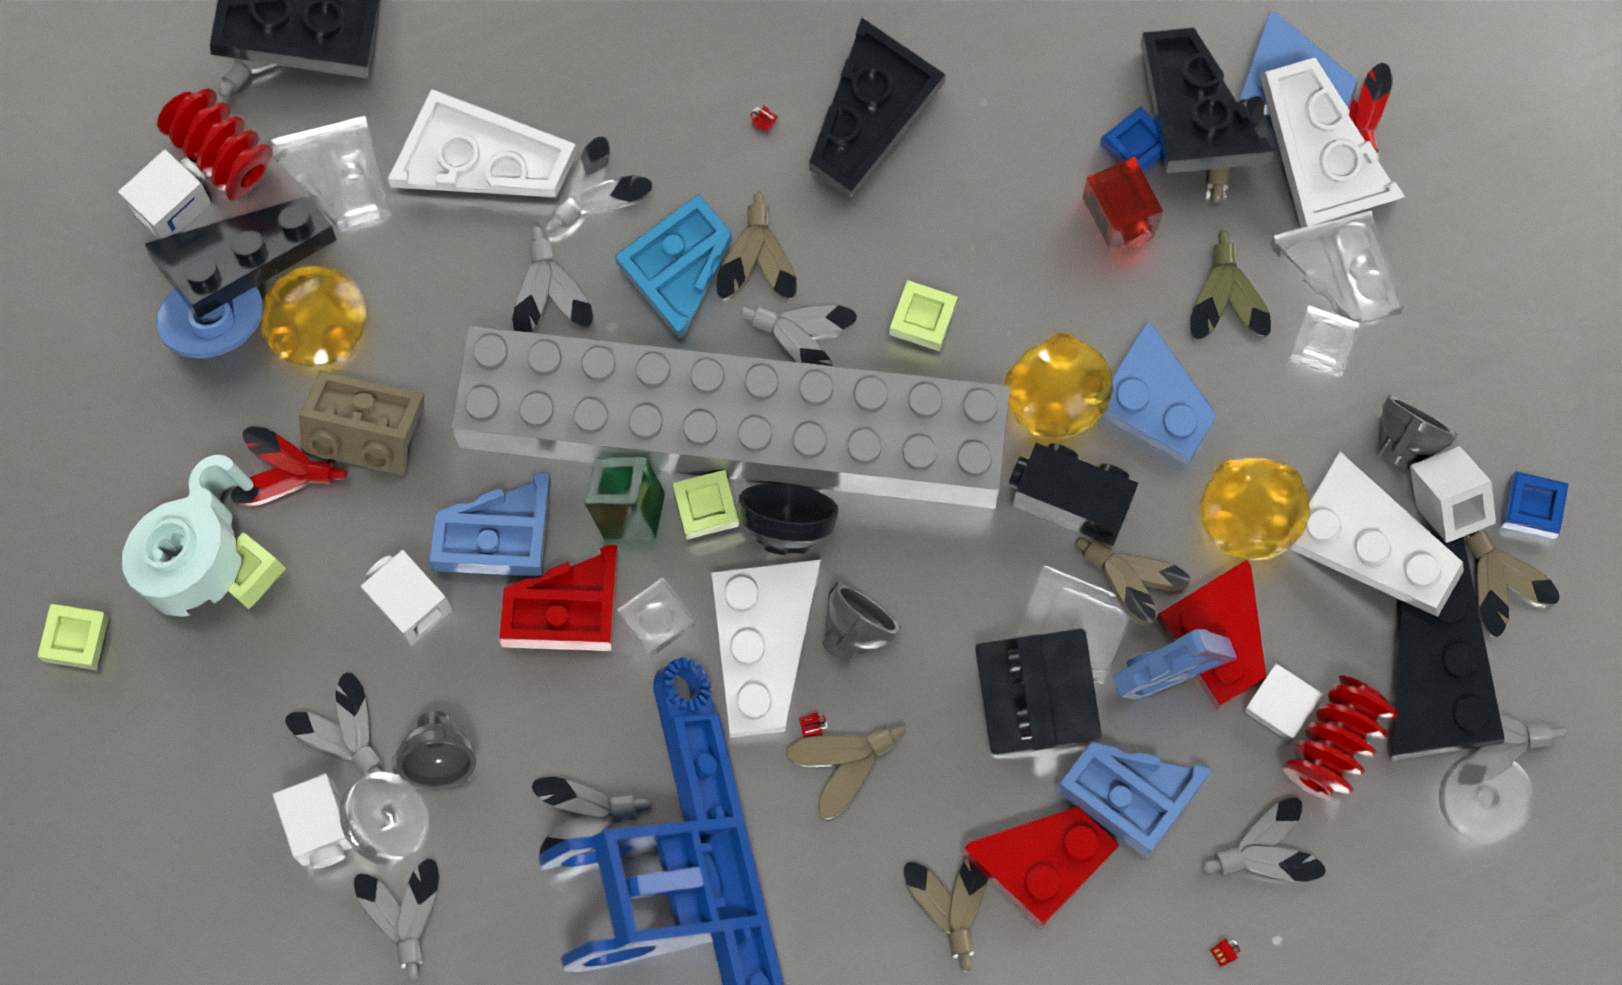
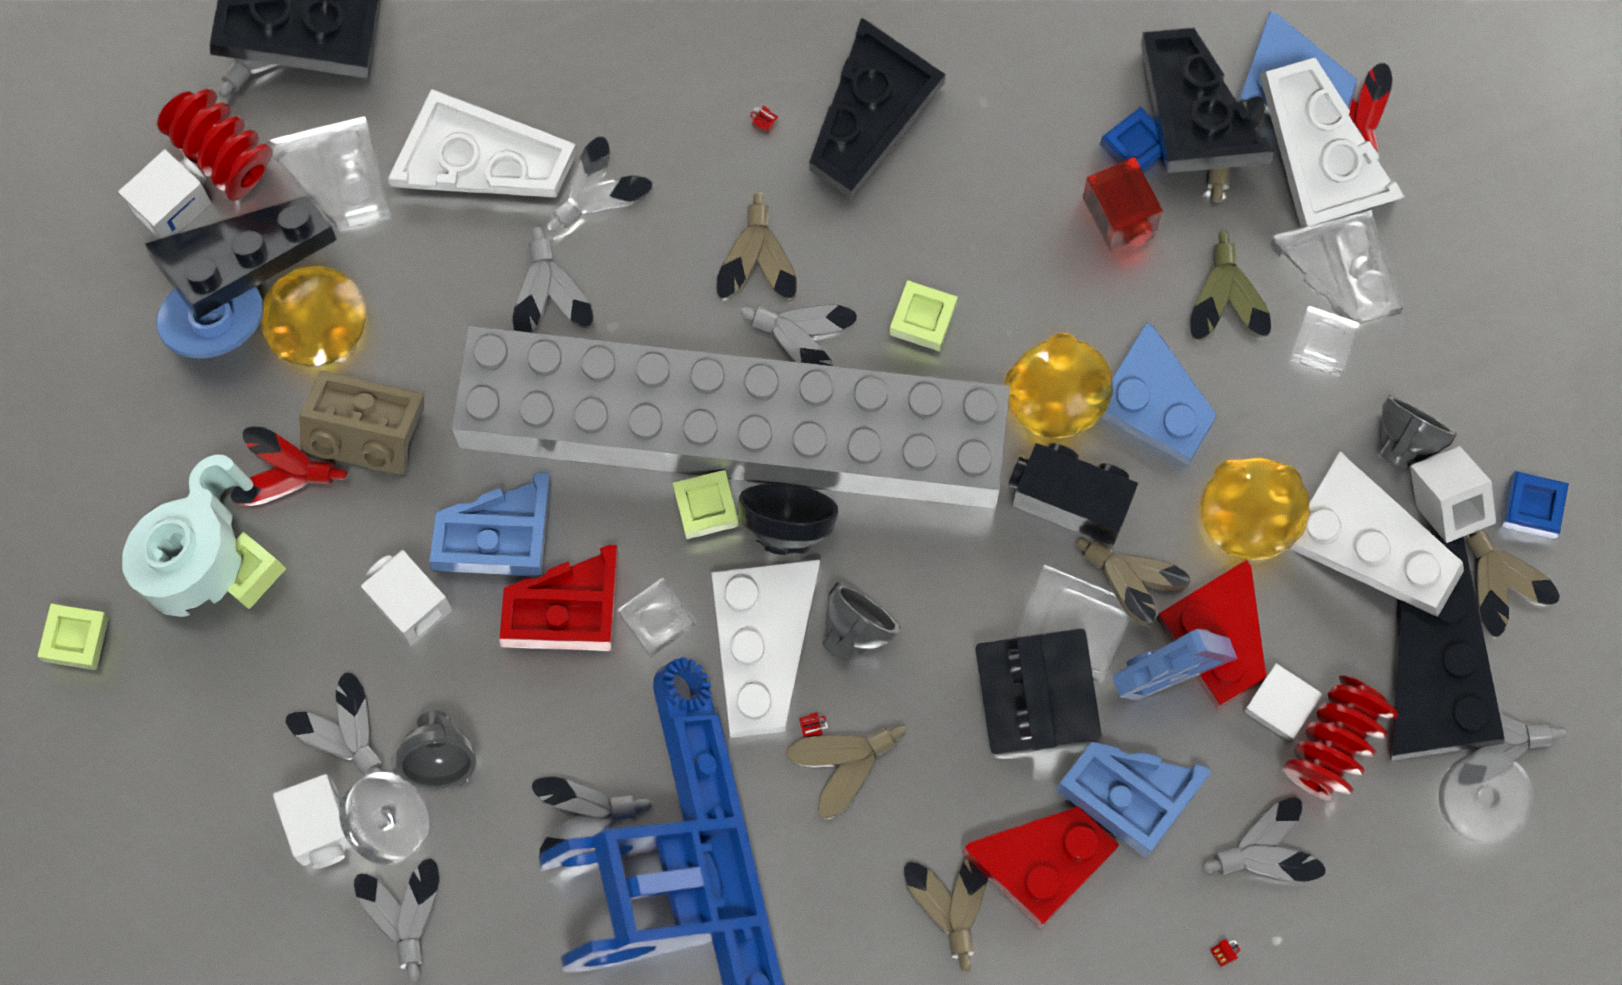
clear green brick [585,457,665,540] -> none
dark azure wing [615,194,732,339] -> none

